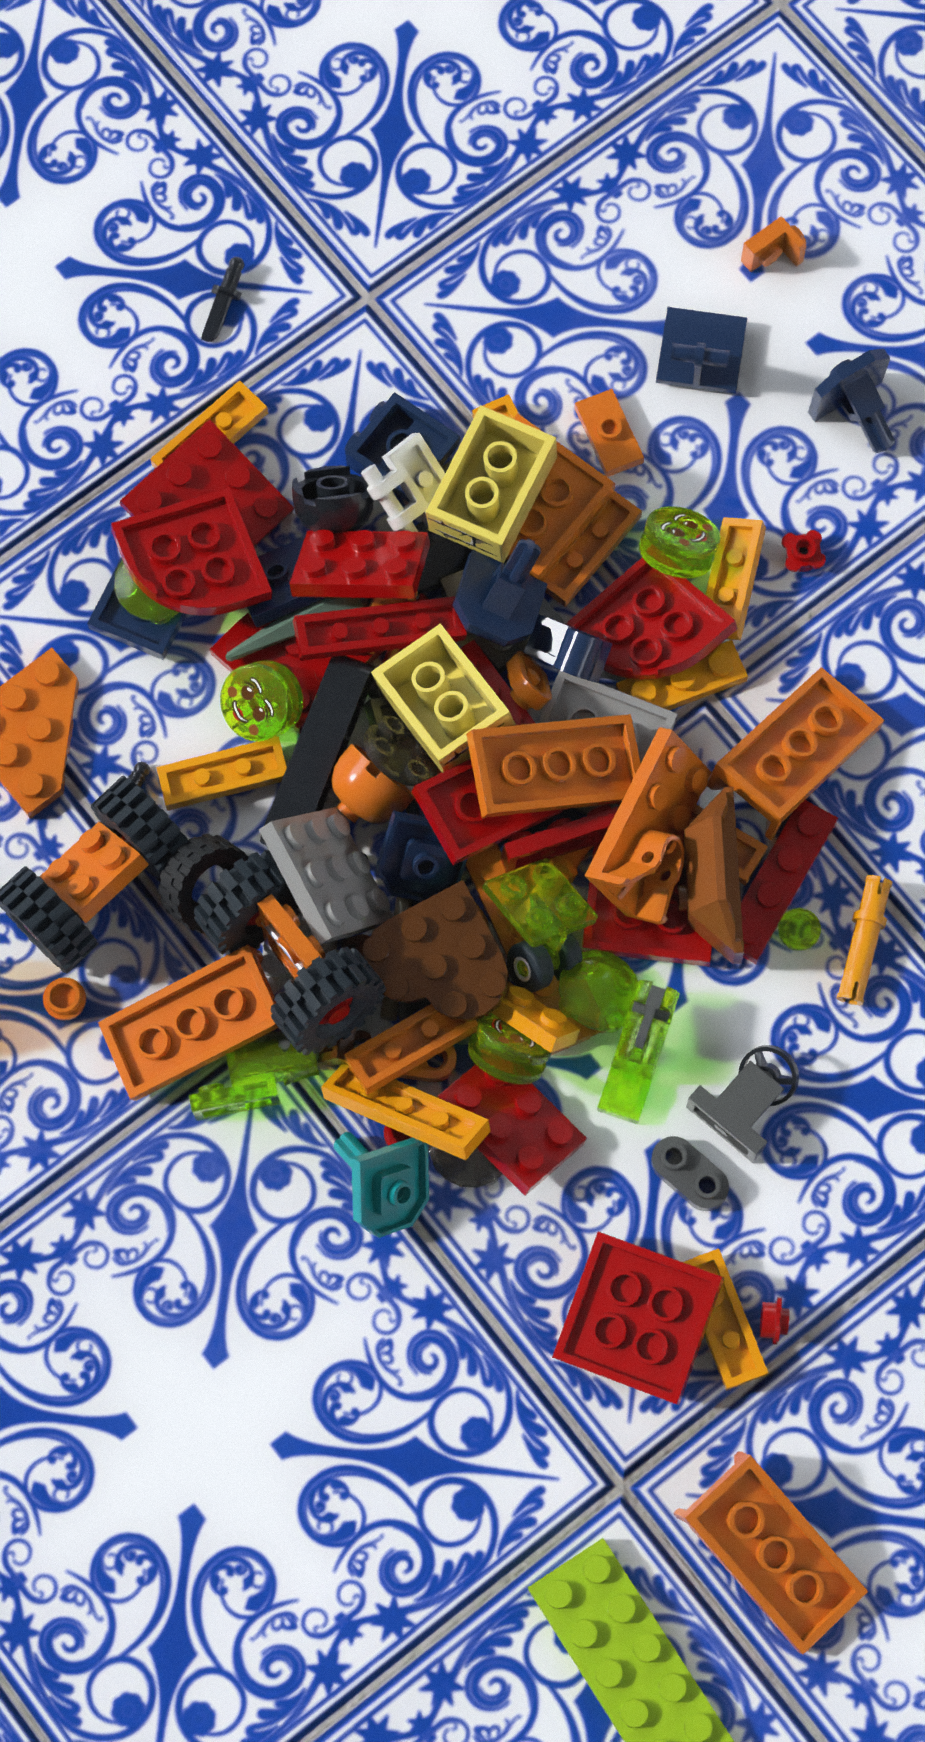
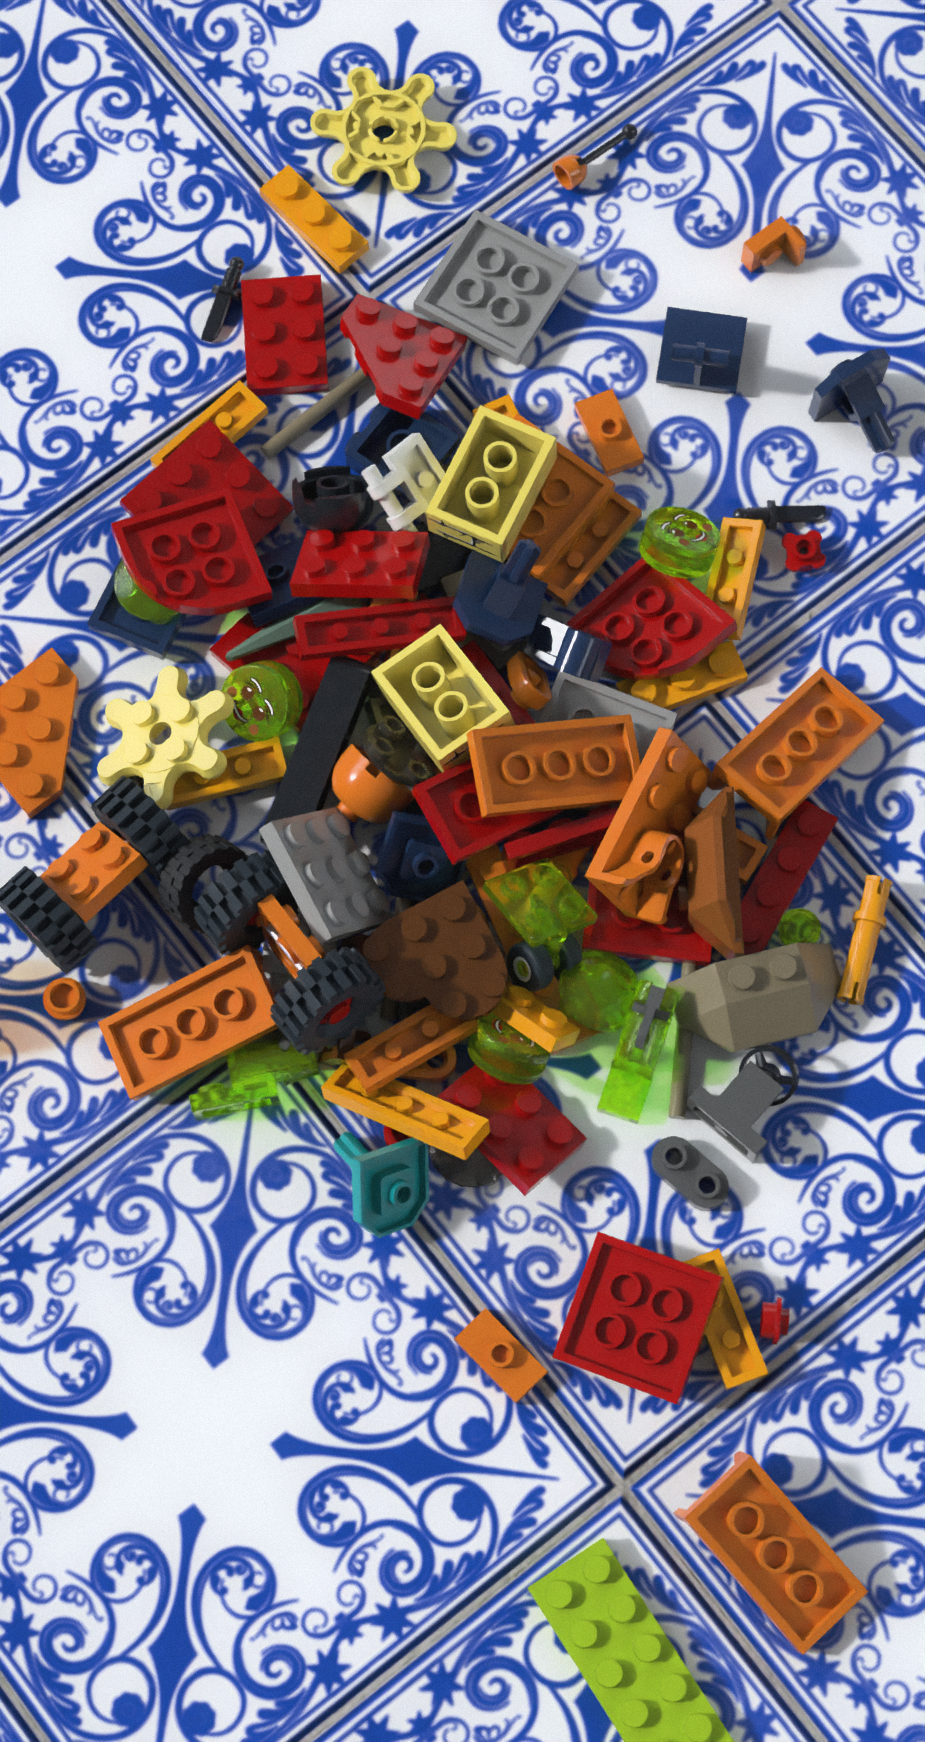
none -> light yellow plate [97,666,234,810]
none -> red plate [241,274,329,396]
none -> light orange plate [259,164,369,274]
none -> dark tan bar [260,368,372,460]
none -> light yellow plate [310,67,457,194]
none -> red plate [340,294,467,420]
none -> light grey plate [413,209,579,365]
none -> orange plate [454,1308,548,1404]
none -> hinge [552,124,638,190]
none -> dark tan wedge [666,943,842,1053]
none -> dark tan bar [668,963,699,1119]
none -> black piece [733,500,826,530]

